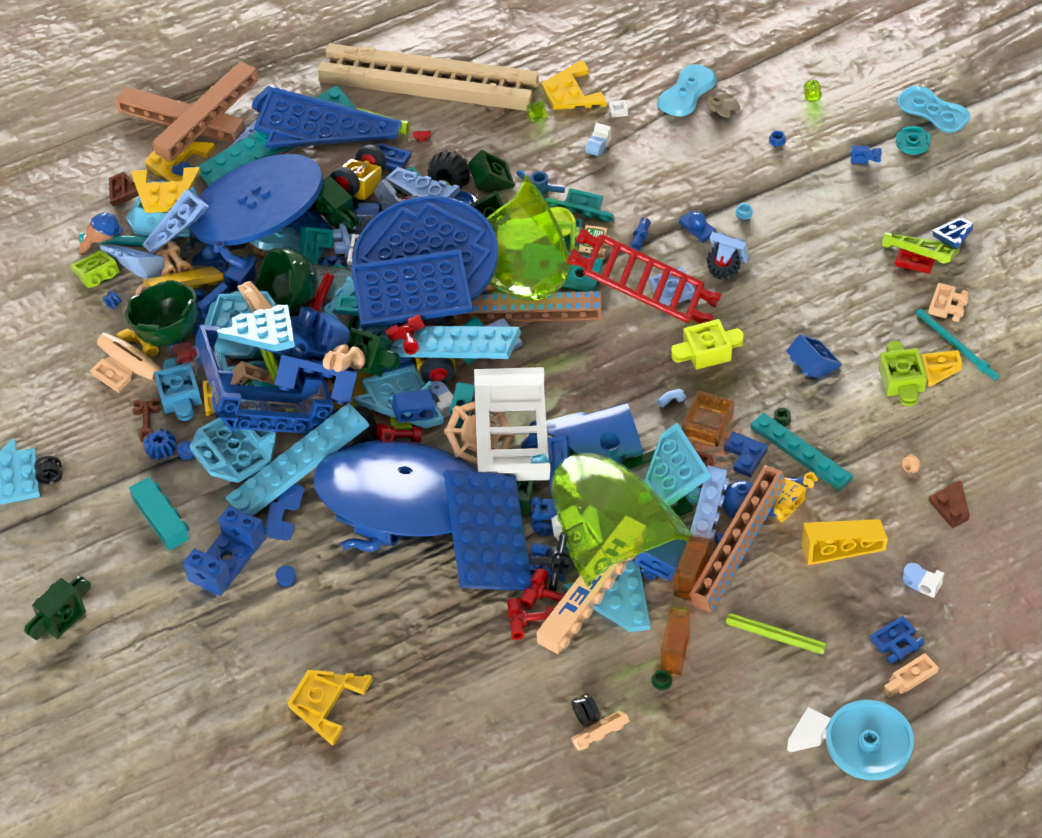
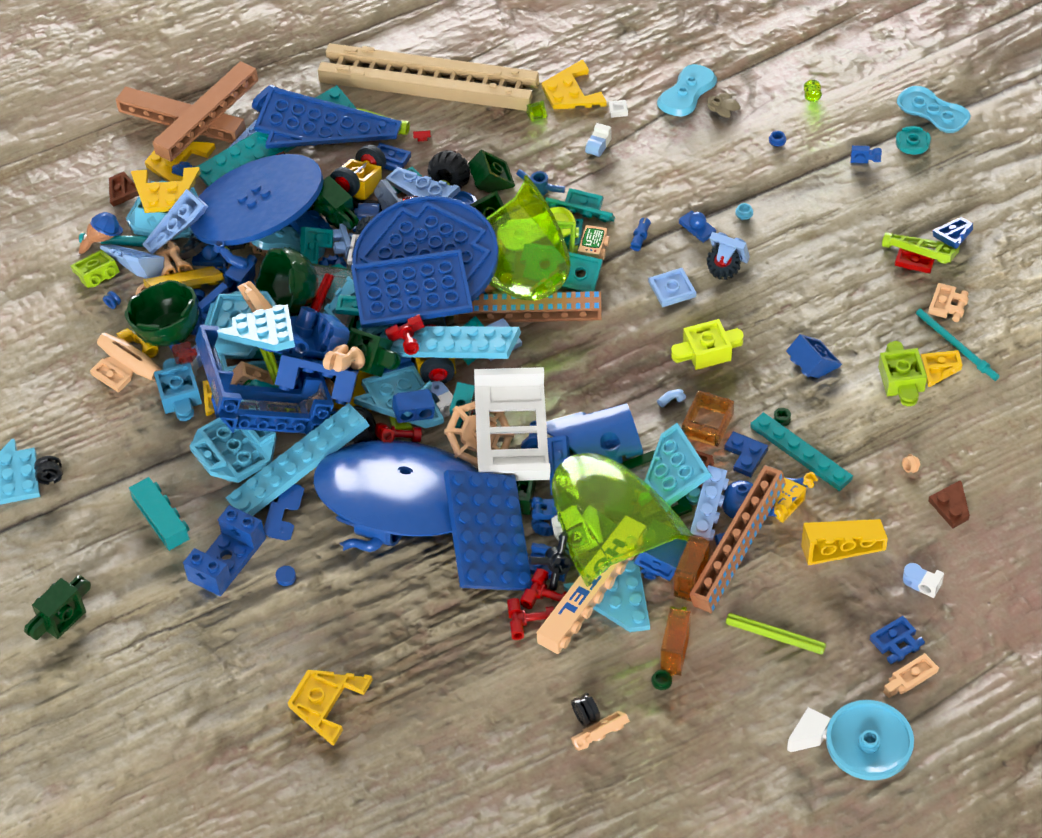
copper bar [133,398,160,442] -> none
blue gear [144,428,177,461] -> none
blue tile [177,441,195,460] -> none
medium azure plate [530,454,550,464] -> none
red bar [566,228,722,324] -> none

